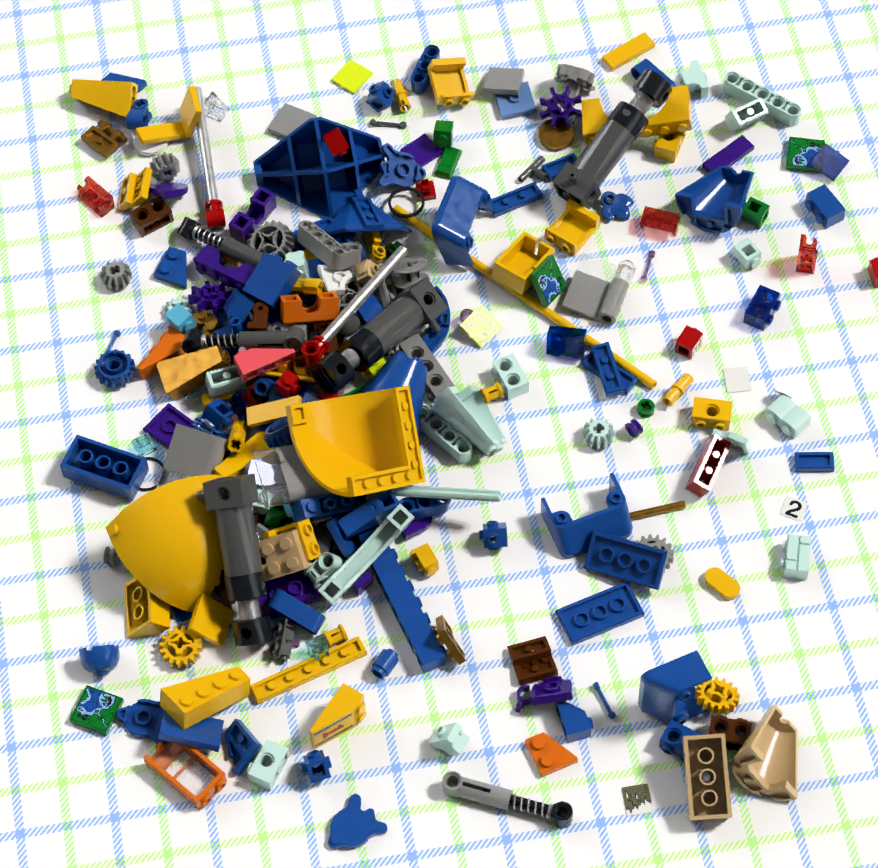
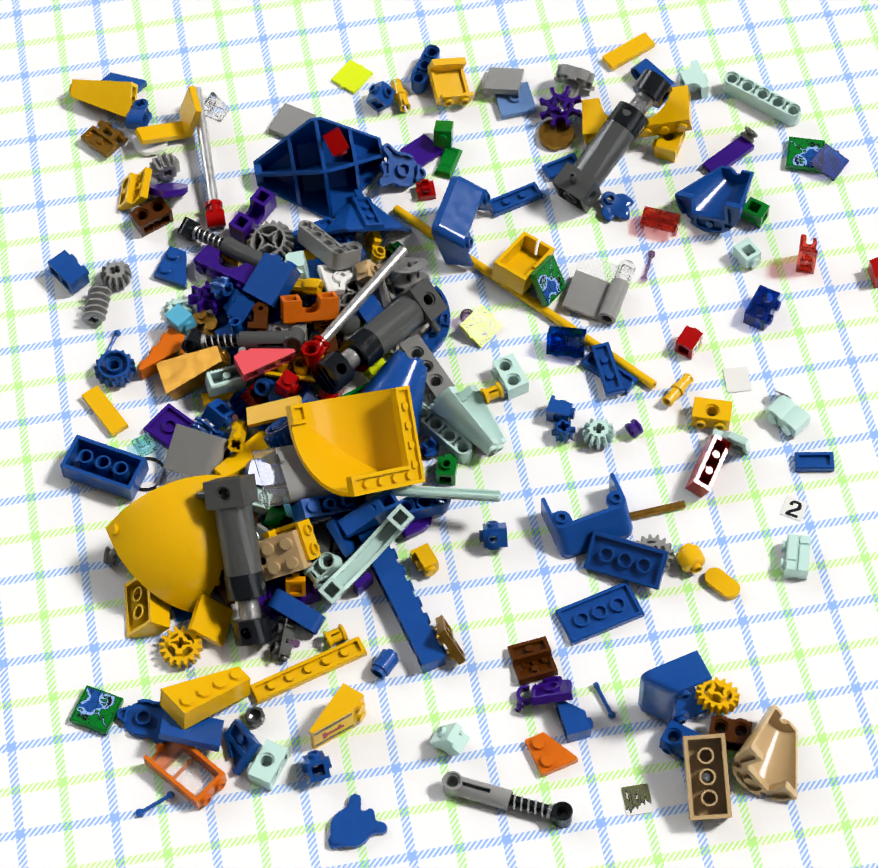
clear red hinge [77,176,115,218] -> none
blue cylinder [79,645,120,677] -> none
clear light blue tile [305,633,329,661] -> none
dark grey hinge [370,119,407,129] -> none
black piece [388,187,425,218] -> none
dark grey piece [518,156,547,183] -> none
yellow panel [545,199,600,256] -> none
green bush [637,399,655,418] -> none
light aqua brick [724,97,769,132] -> none
blue brick [805,184,846,229] -> none
none -> blue brick [47,250,90,295]
none -> light grey piece [82,285,112,327]
none -> yellow tile [82,385,129,437]
none -> blue hinge [136,791,175,818]
none -> blue gear [210,276,233,299]
none -> dark grey tile [244,706,265,728]
none -> light orange tile [286,573,306,597]
none -> blue plate [420,437,439,458]
none -> green brick [435,453,458,485]
none -> blue brick [546,395,576,423]
none -> blue gear [551,419,575,444]
none -> yellow head [676,543,706,574]
none -> dark grey bush [740,126,759,143]

